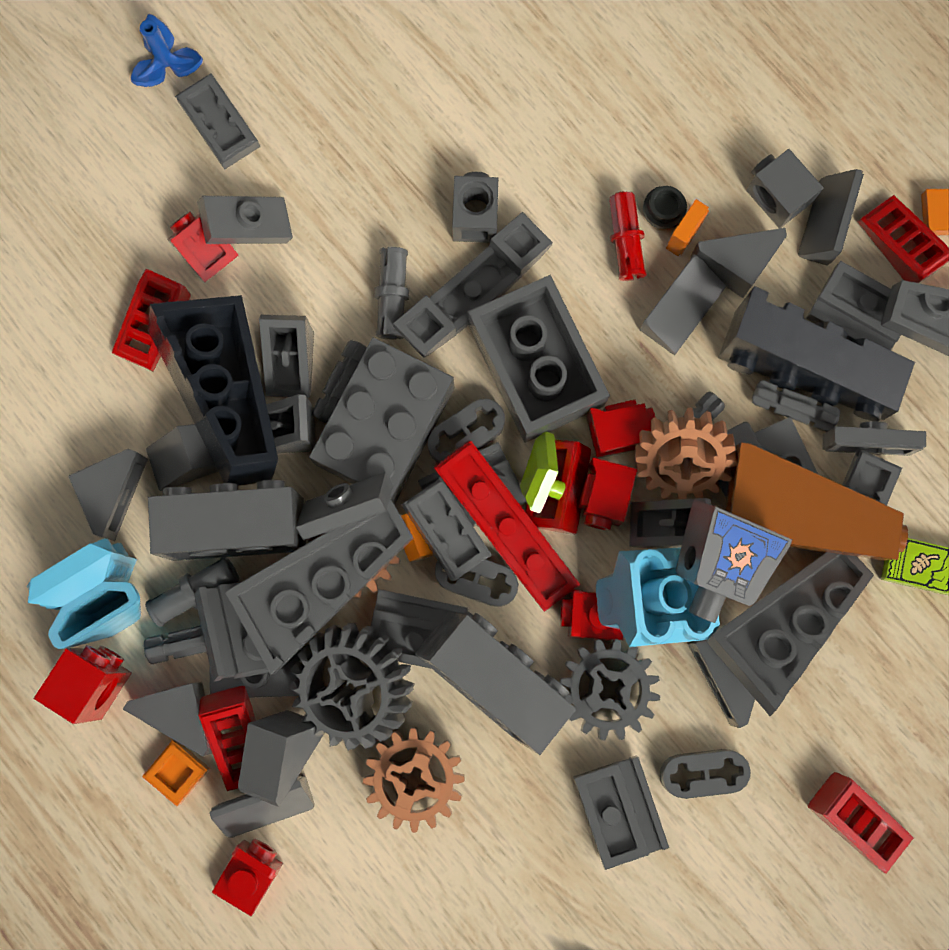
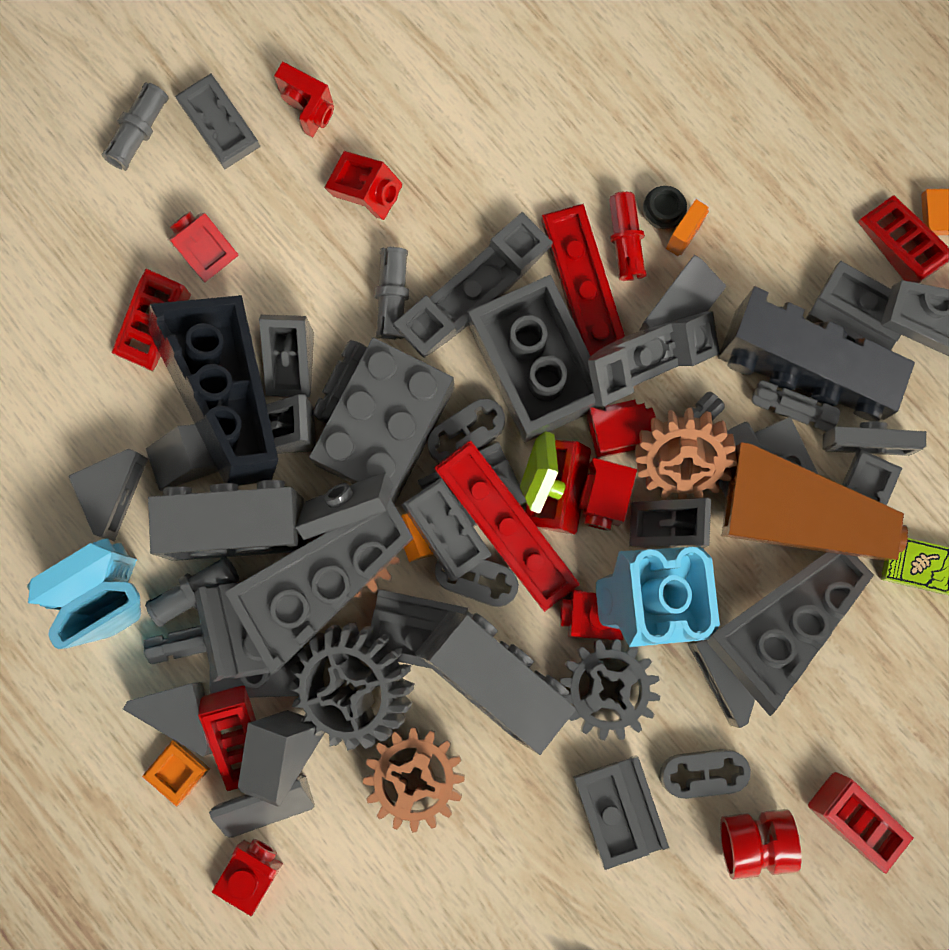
red brick [33,645,132,725] -> none
blue plant [131,14,203,87] -> none
dark grey plate [197,196,293,244] -> none
dark grey brick [452,172,499,243] -> none
torso [676,499,792,623] -> none
dark grey slope [690,228,787,298] -> none
dark grey brick [746,149,824,228] -> none
dark grey slope [798,169,864,266] -> none
none -> dark grey pin [102,82,169,171]
none -> red bracket [274,61,334,138]
none -> red bracket [324,151,402,220]
none -> red tile [541,203,625,356]
none -> dark grey slope [588,311,720,407]
none -> red wheel [720,809,802,880]

